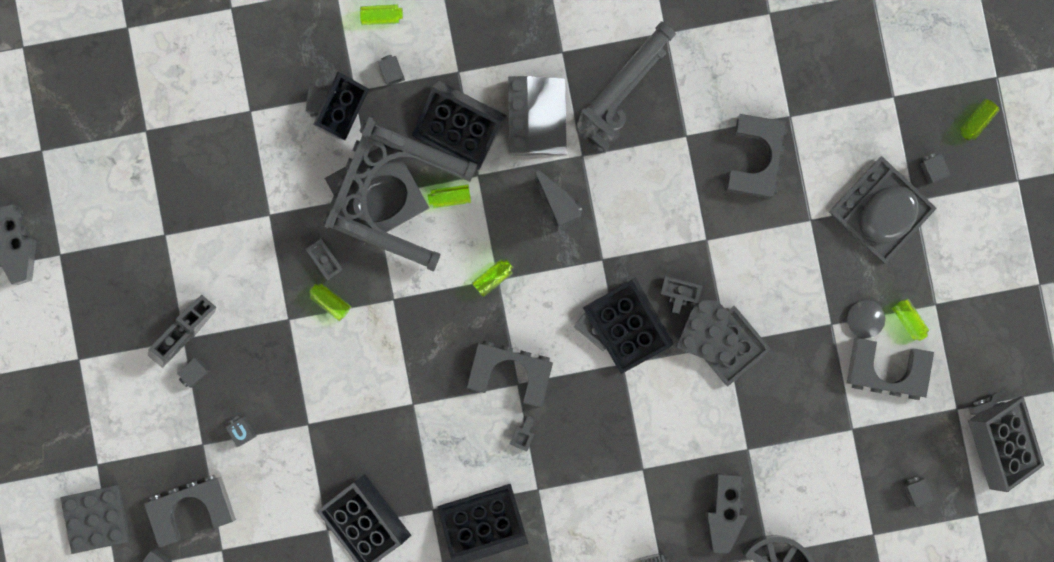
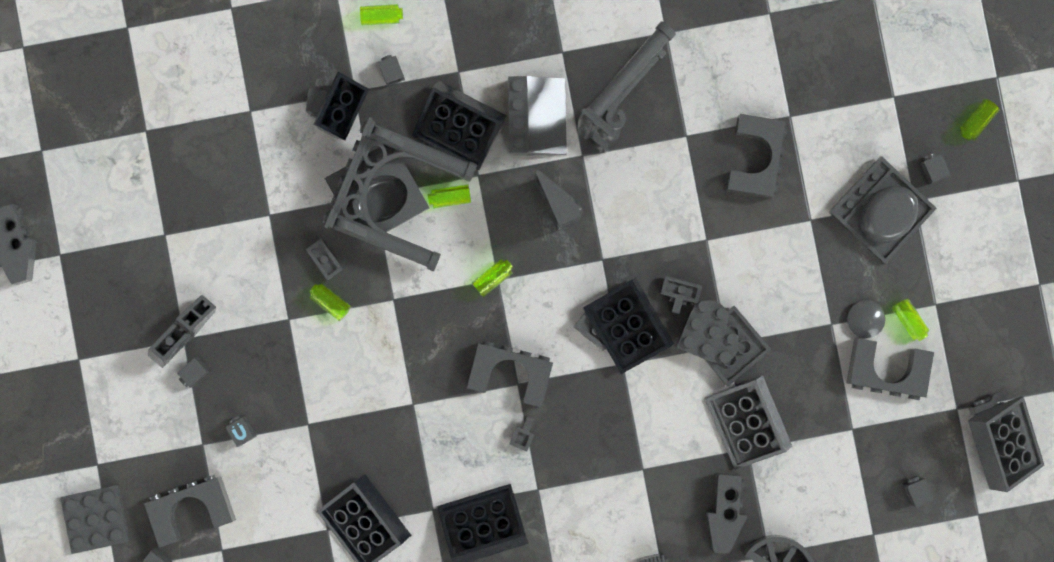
none -> dark grey slope [705,375,793,470]

